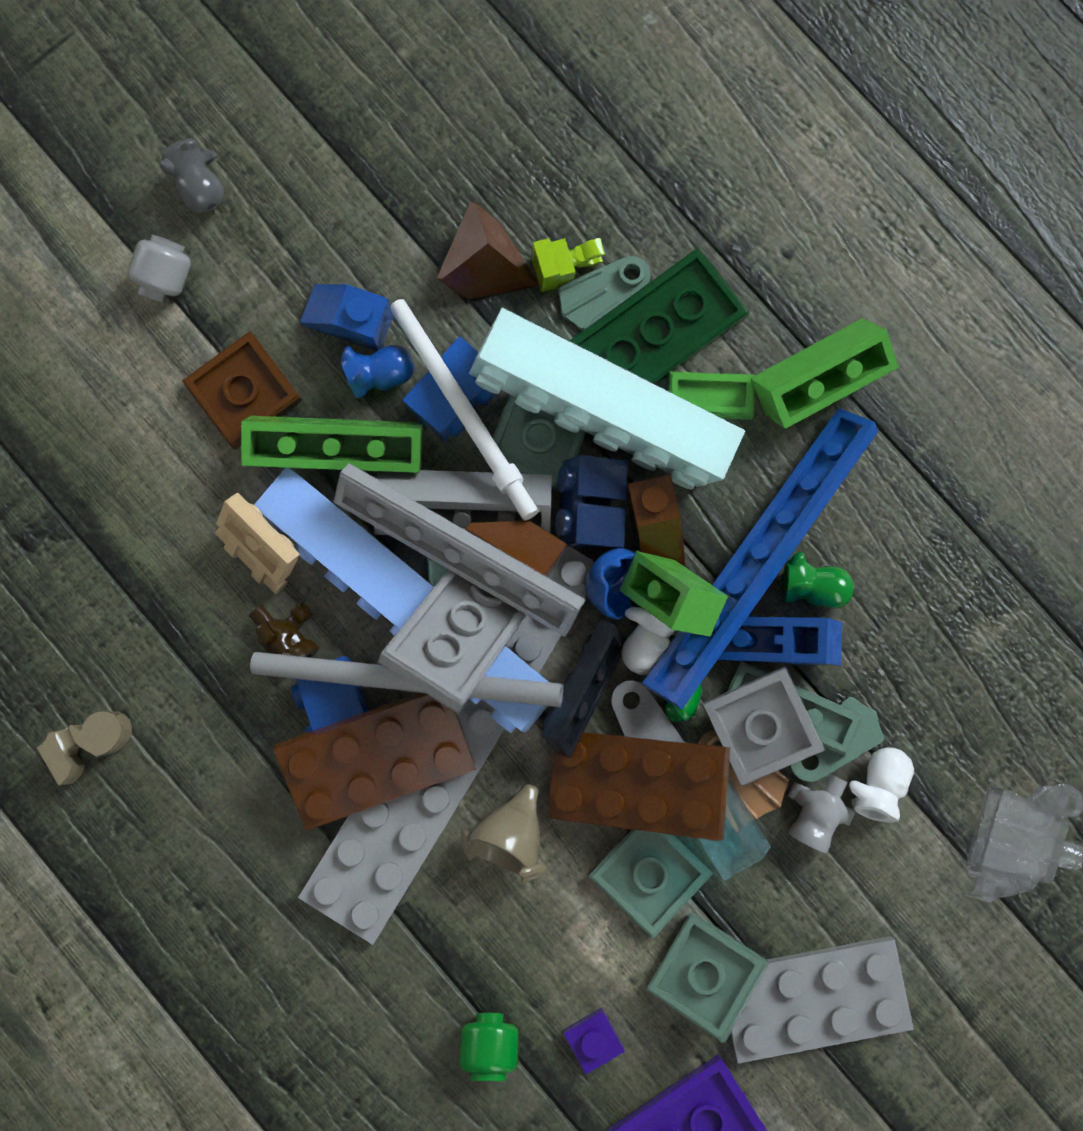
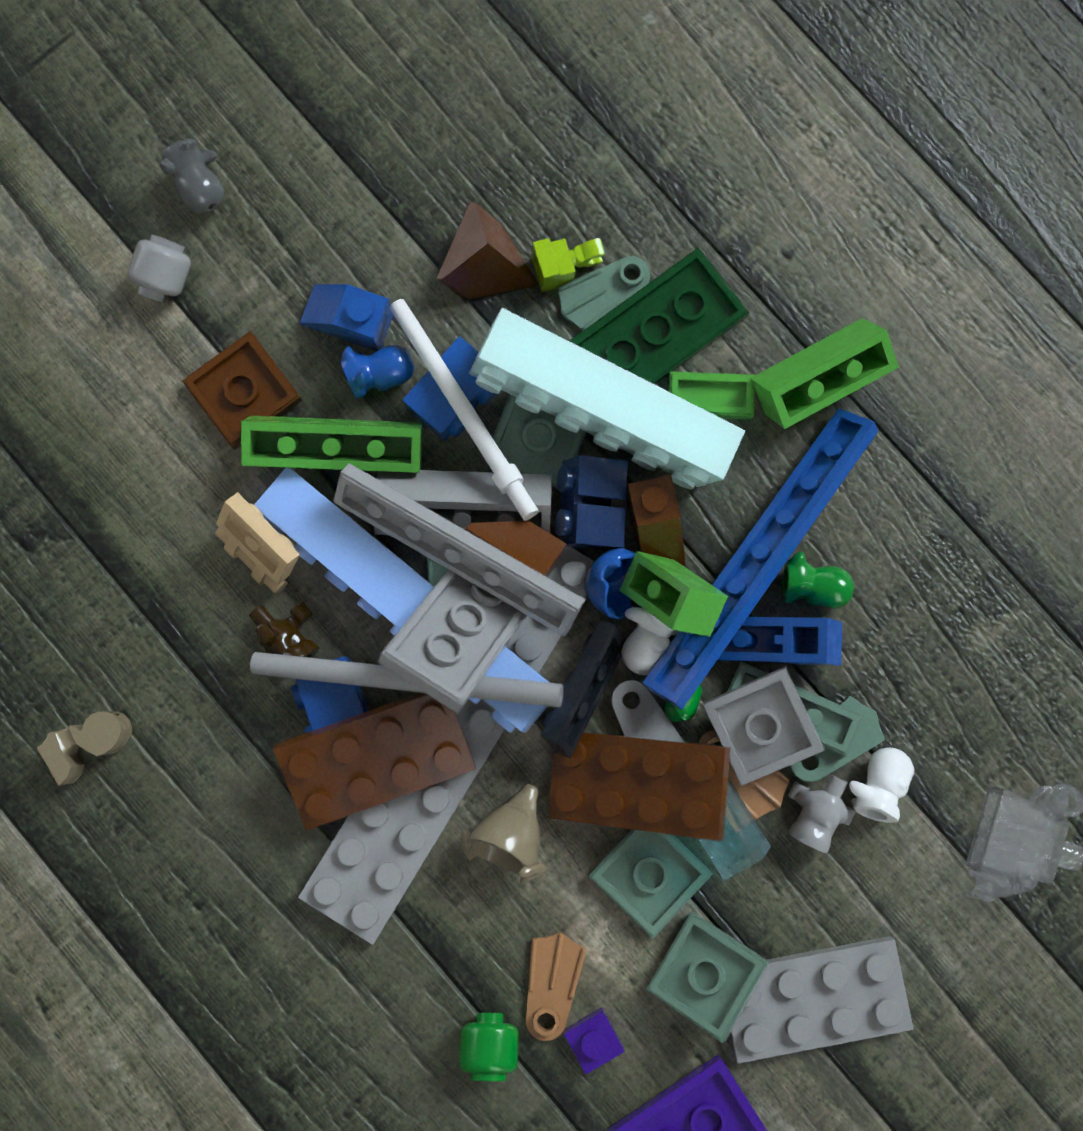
none -> medium nougat piece [526,932,586,1041]

